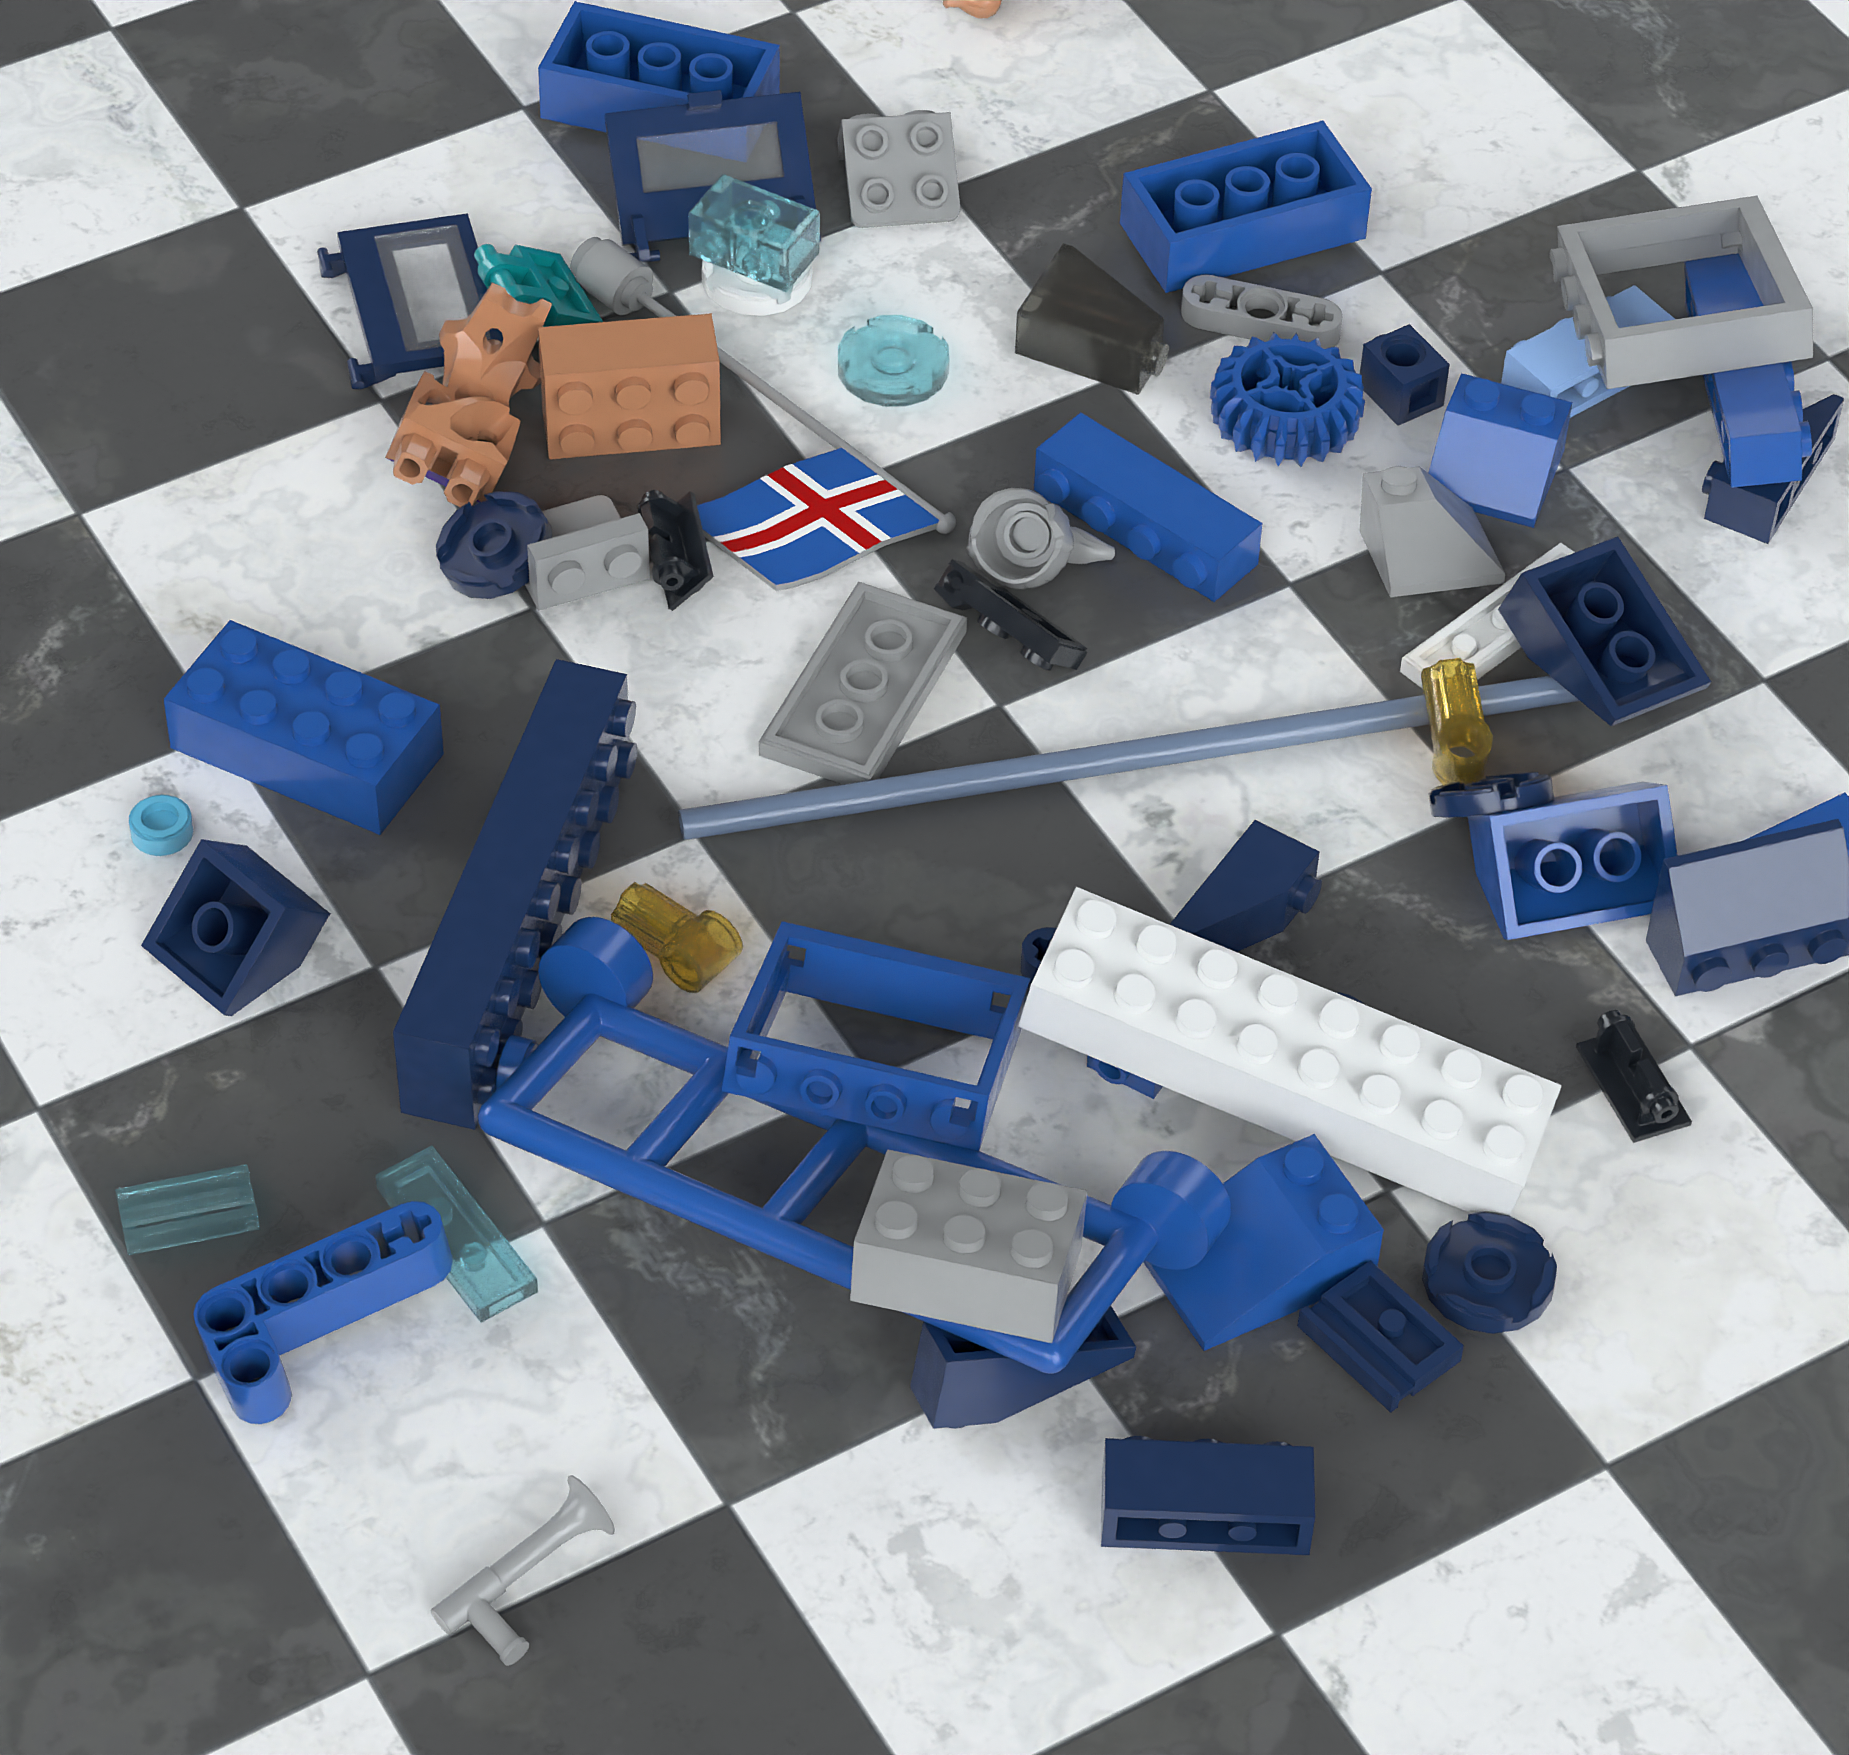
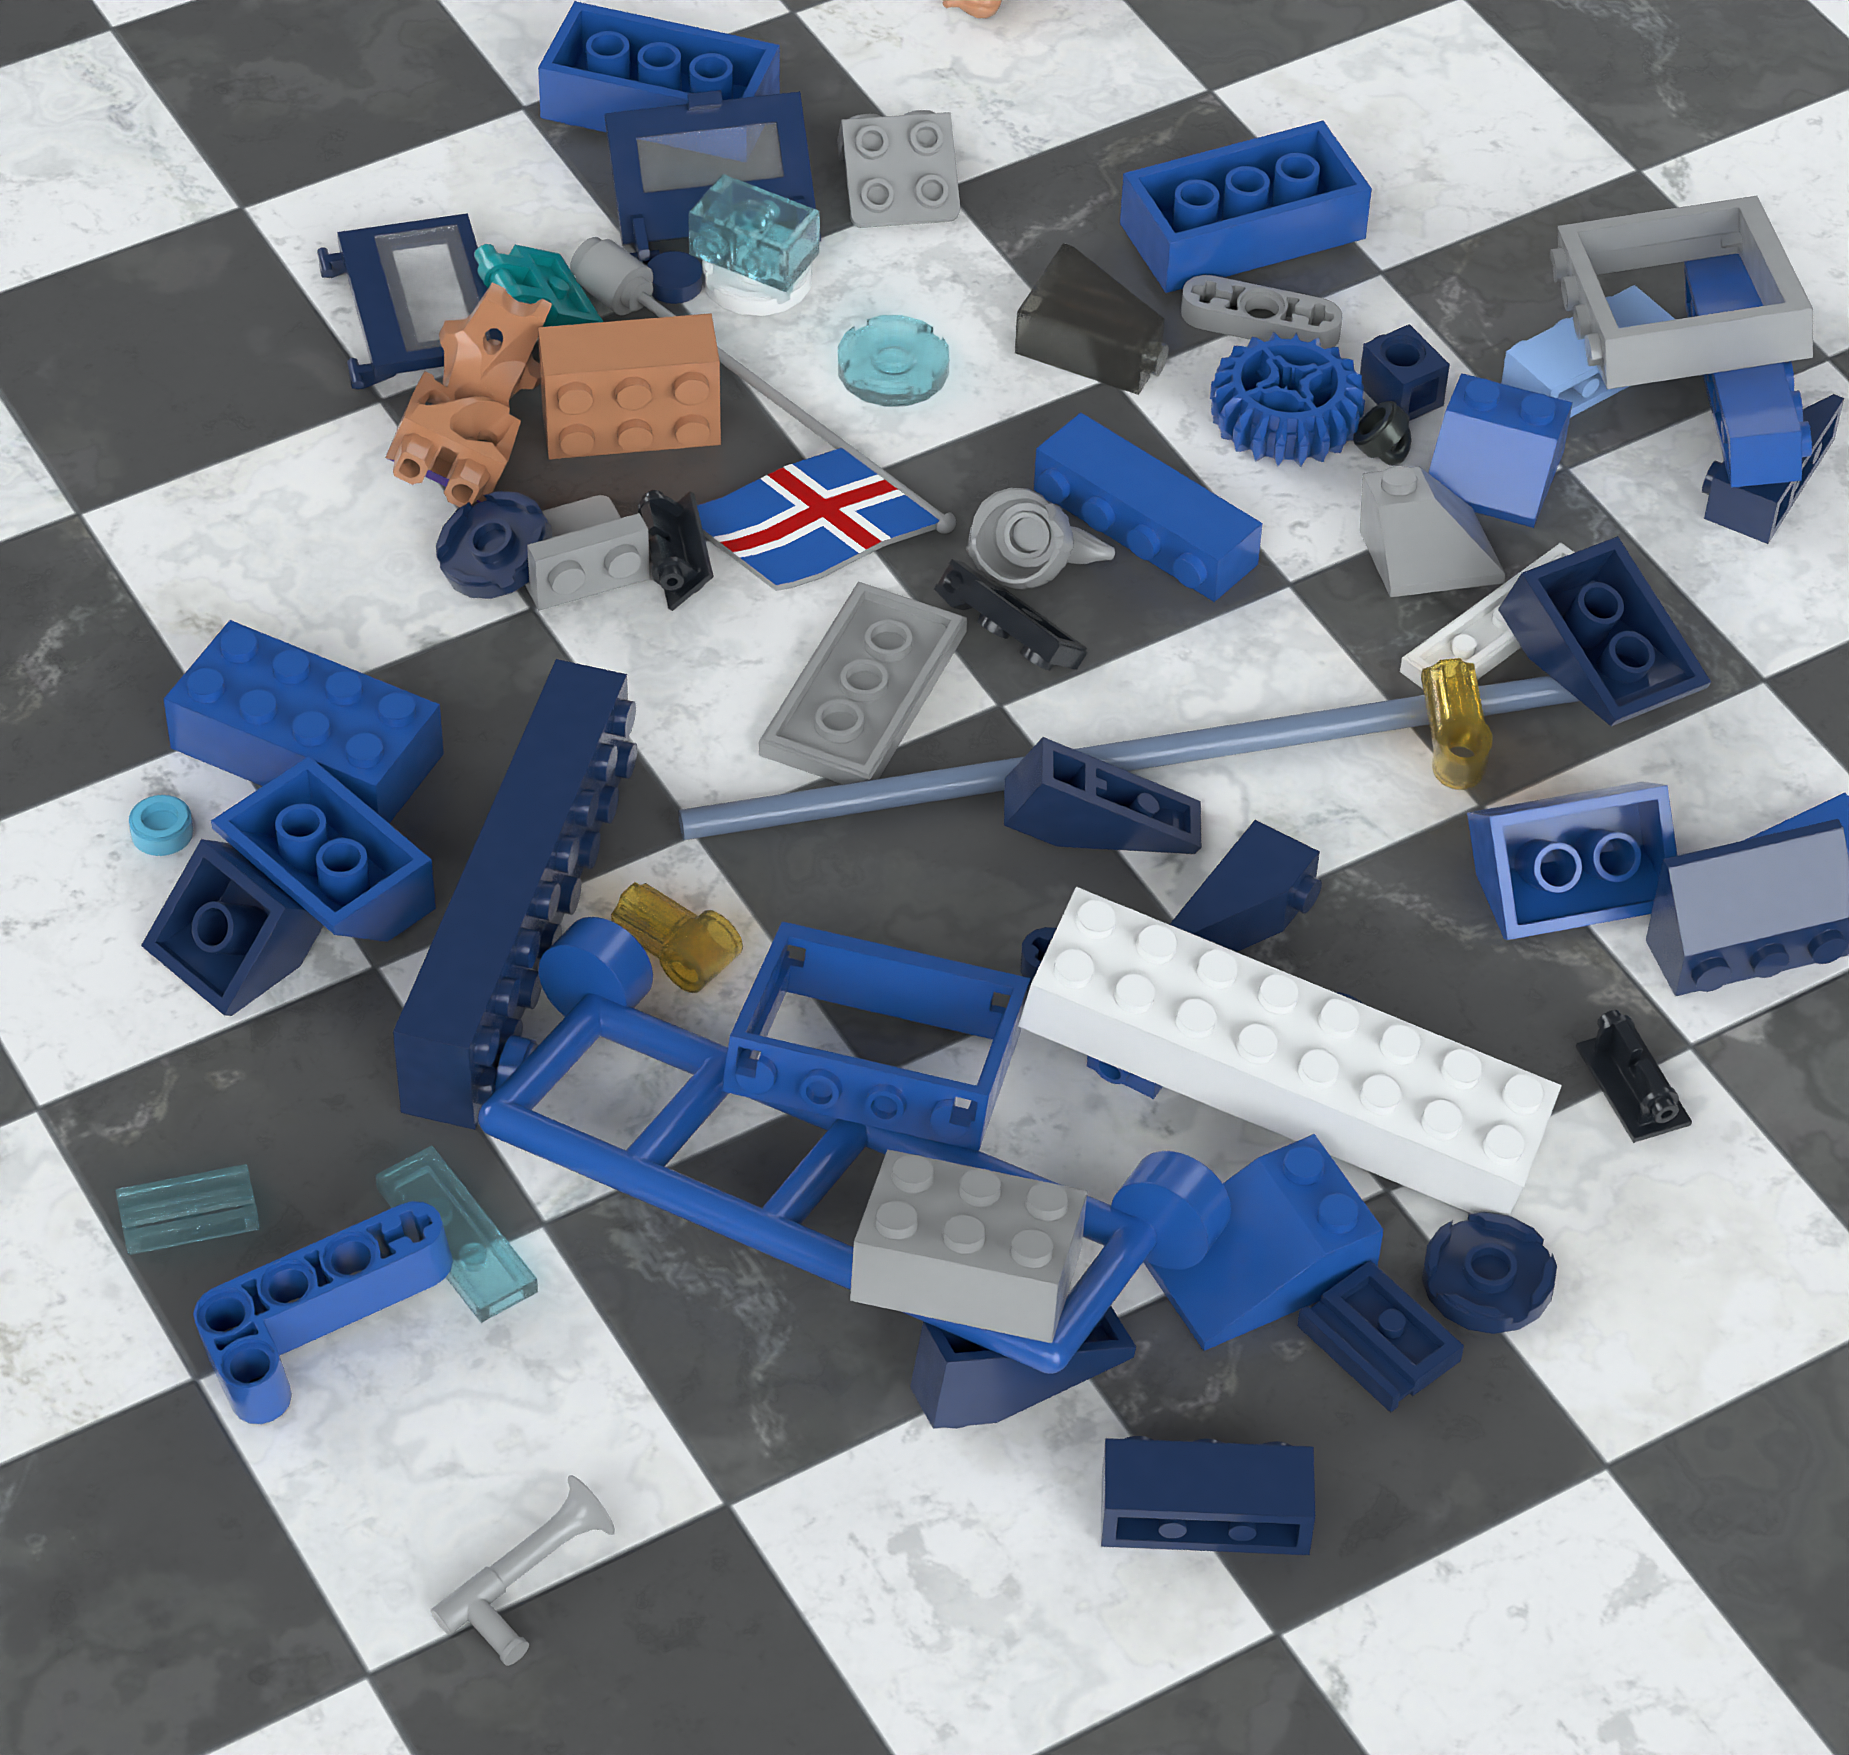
dark blue tile [1428,772,1554,818] -> none
none -> blue slope [211,756,436,942]
none -> dark blue tile [647,251,703,304]
none -> dark blue slope [1004,737,1202,854]
none -> pearl dark grey tile [1353,401,1412,466]

